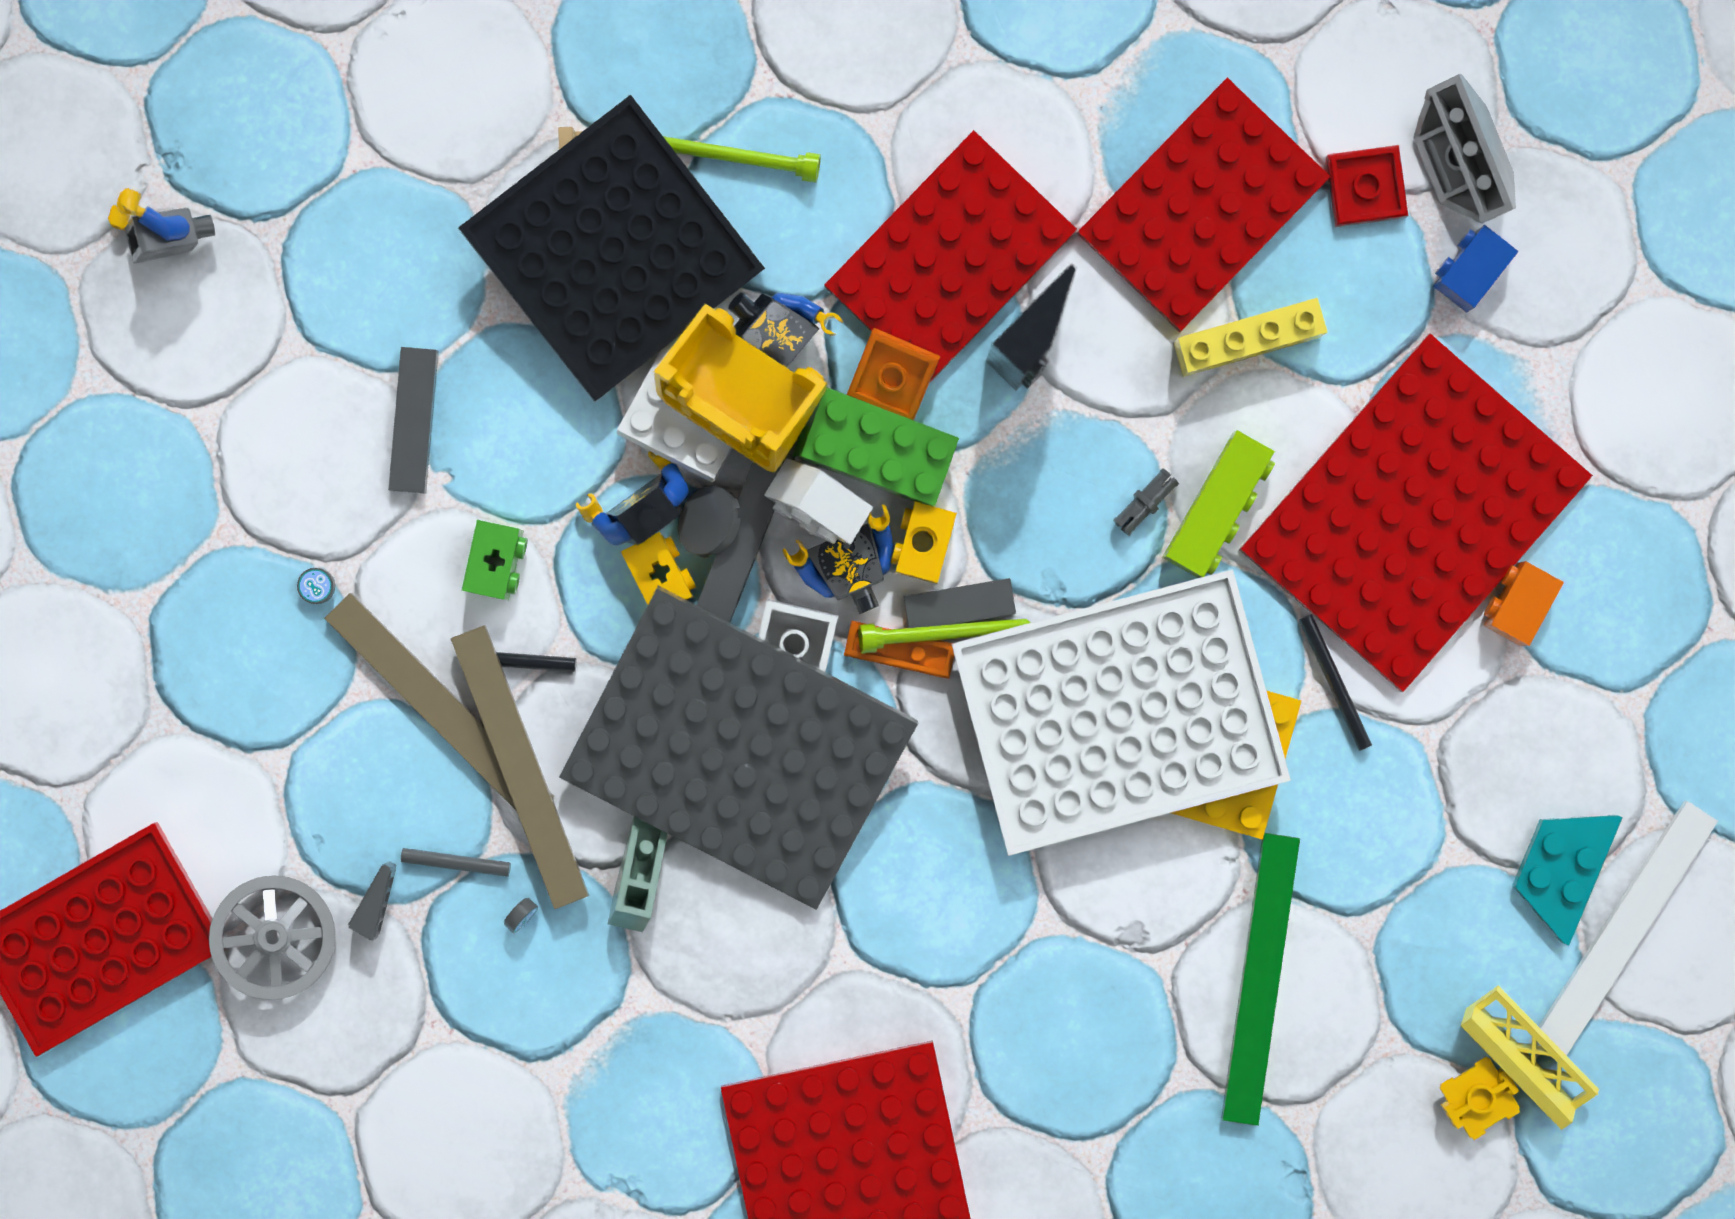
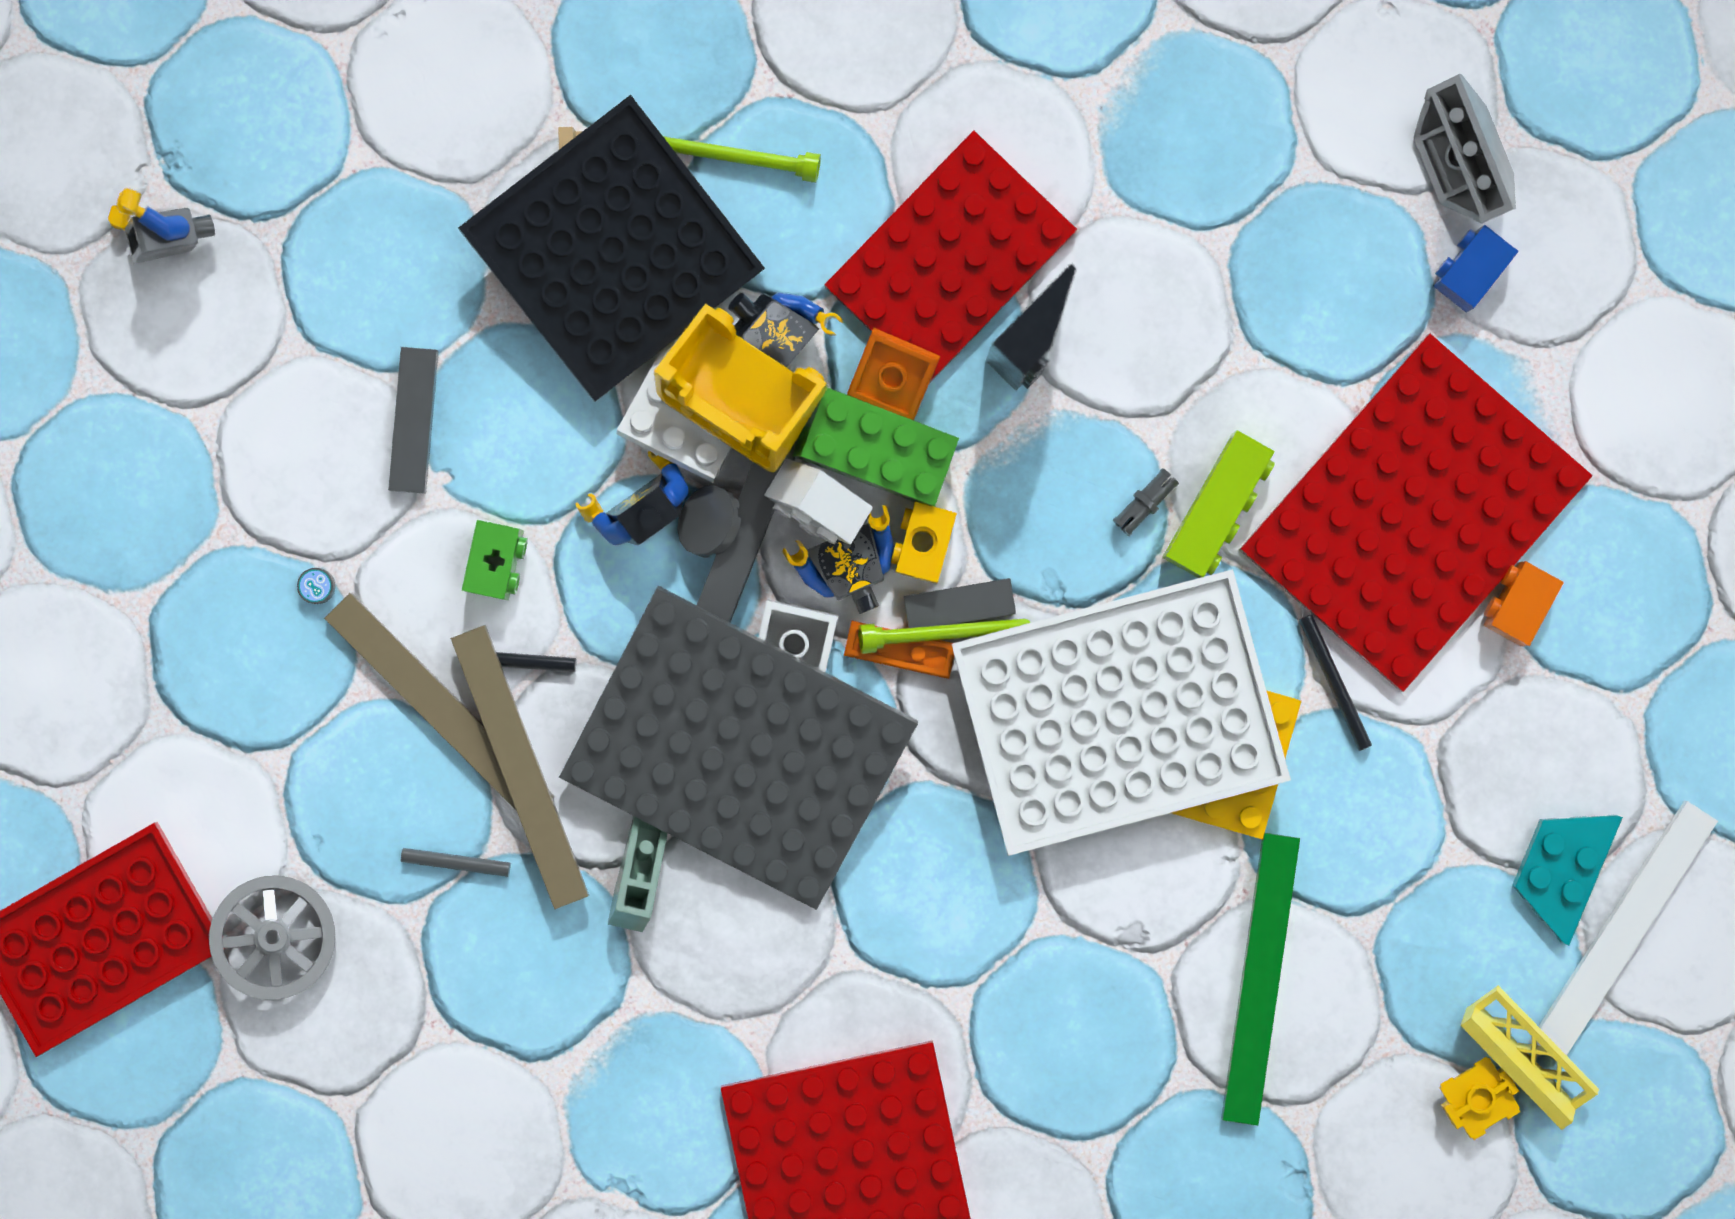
dark grey slope [348,861,396,941] -> none
dark grey tile [504,898,538,934] -> none
yellow brick [620,532,696,605] -> none
red plate [1077,77,1331,332] -> none
light yellow brick [1173,298,1328,377] -> none
red tile [1326,145,1409,227] -> none

